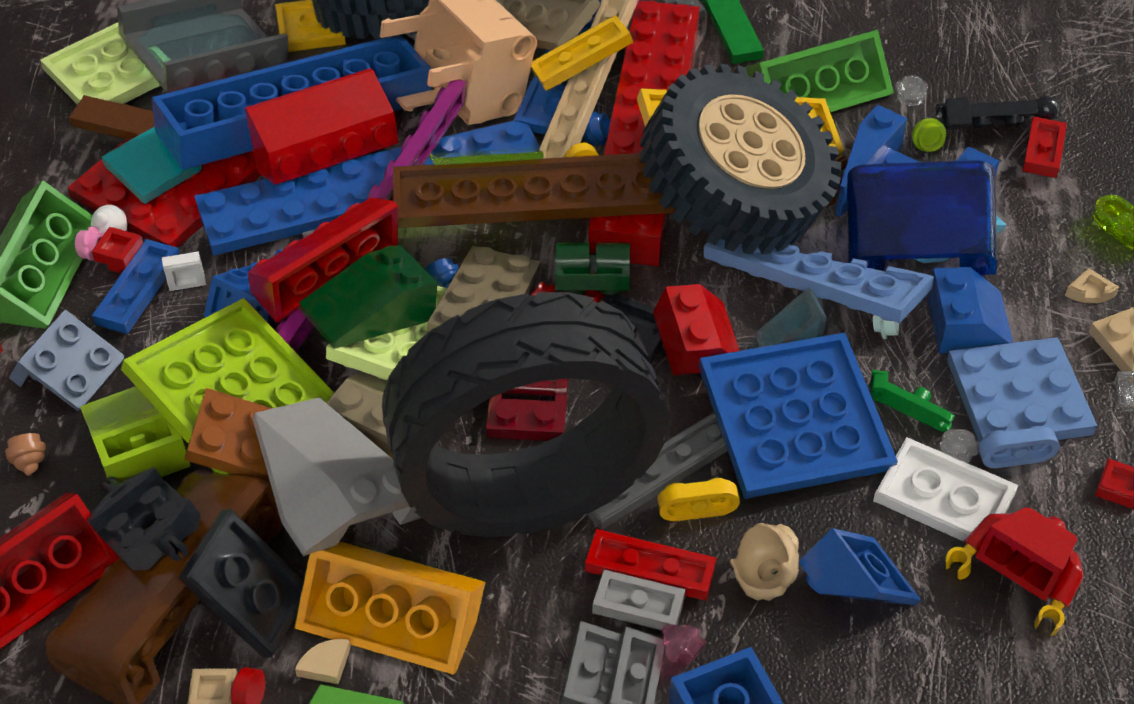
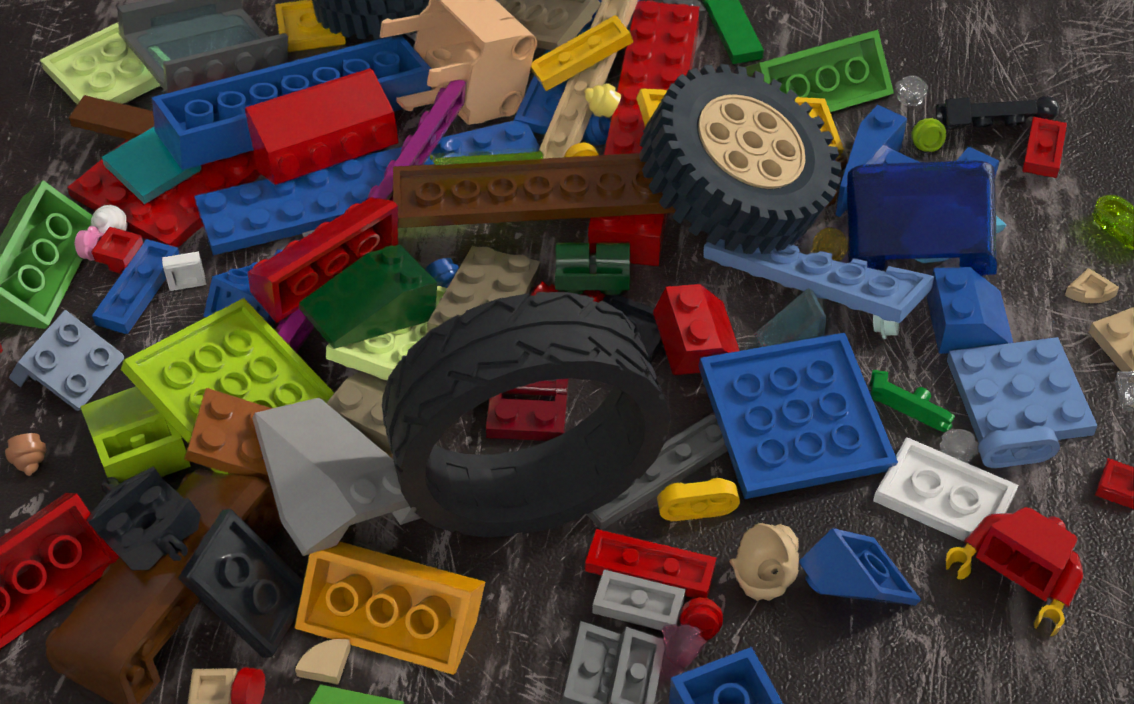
none -> light yellow plate [584,84,621,118]
none -> red plate [680,597,723,641]
none -> clear yellow plate [812,227,848,261]

